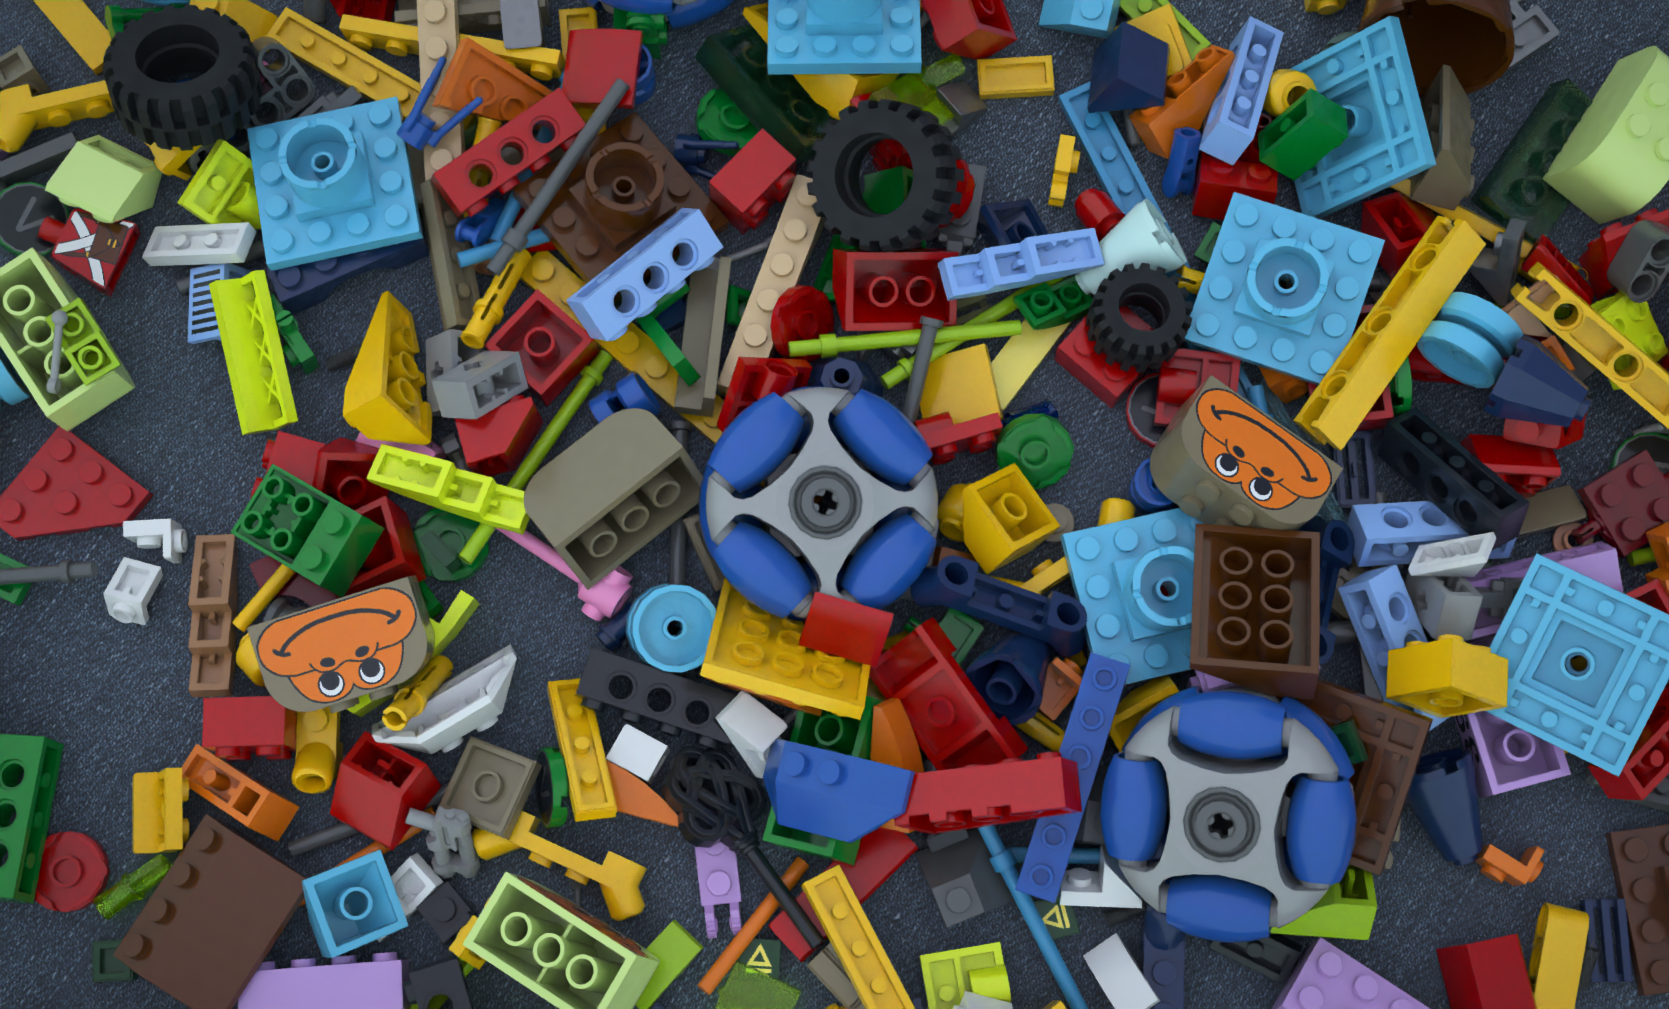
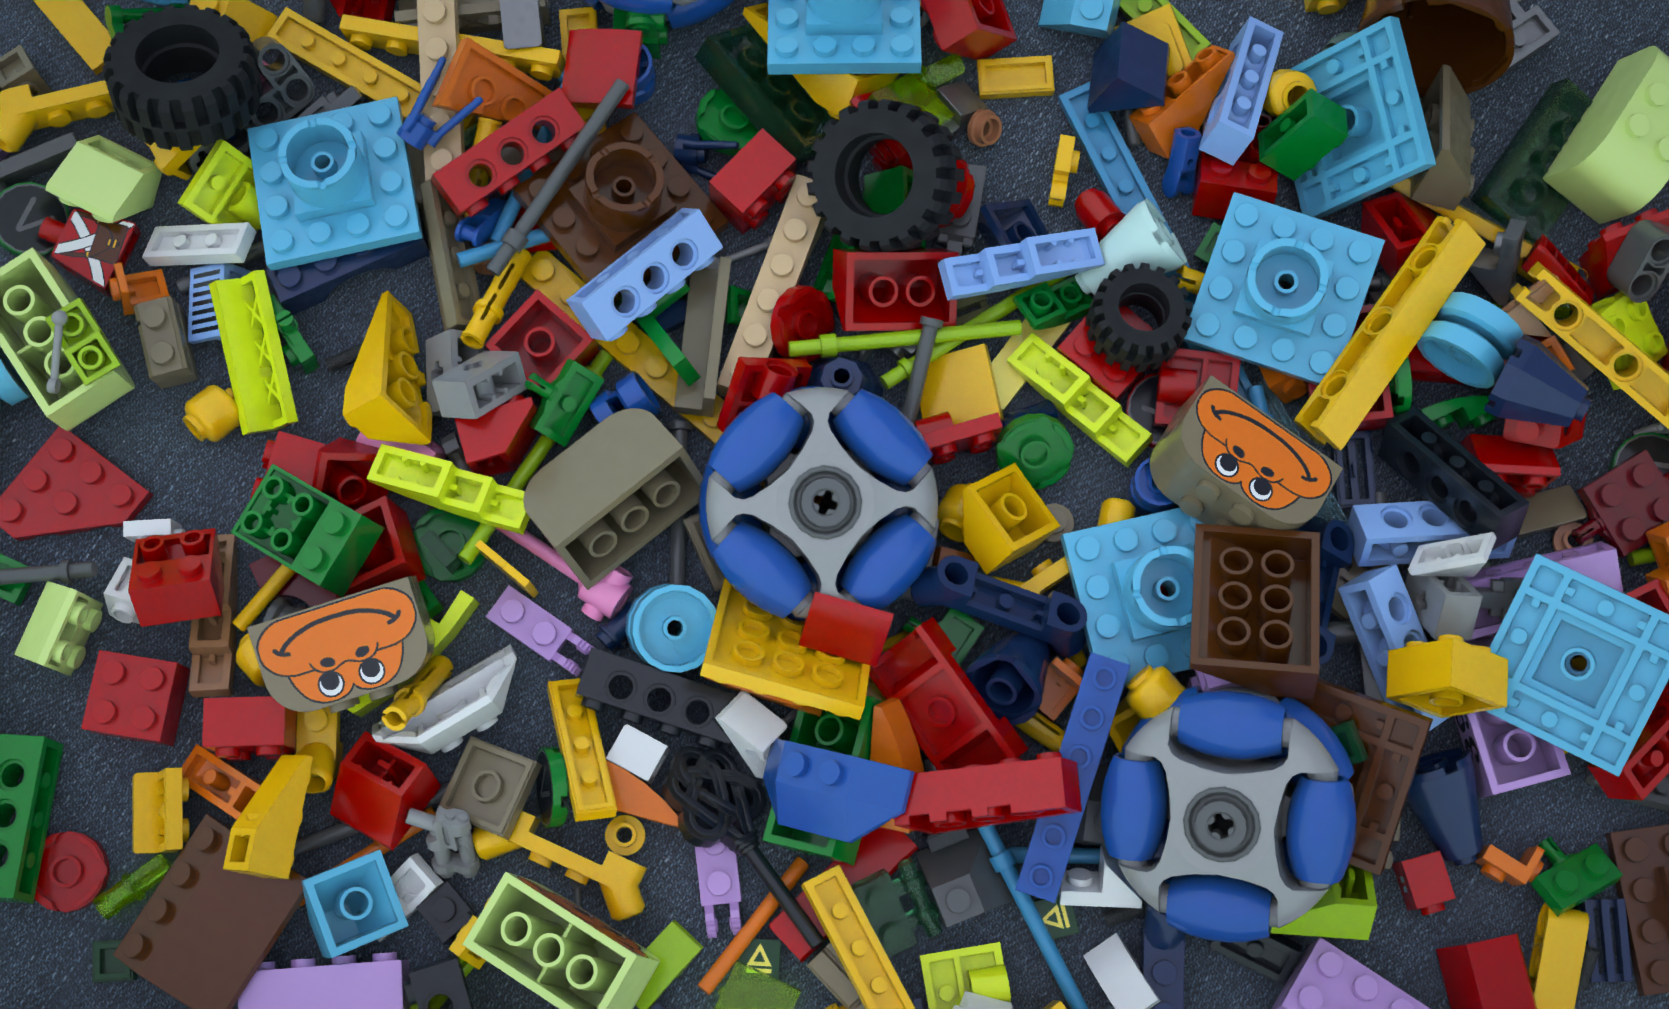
none -> yellowish green slope [14,581,103,676]
none -> red brick [81,650,191,747]
none -> orange bracket [108,262,169,316]
none -> red slope [128,528,224,627]
none -> dark tan brick [133,296,199,389]
none -> yellow head [182,385,240,442]
none -> yellow slope [223,755,313,880]
none -> yellow piece [475,540,539,598]
none -> lavender hinge [486,585,594,677]
none -> green plate [525,358,604,447]
none -> yellow plate [605,815,646,856]
none -> clear green plate [850,858,942,958]
none -> nougat plate [967,109,1002,147]
none -> neon yellow slope [1007,332,1153,468]
none -> yellow head [1126,665,1185,719]
none -> red brick [1392,851,1456,916]
none -> green slope [1420,396,1497,430]
none -> green plate [1531,837,1623,917]

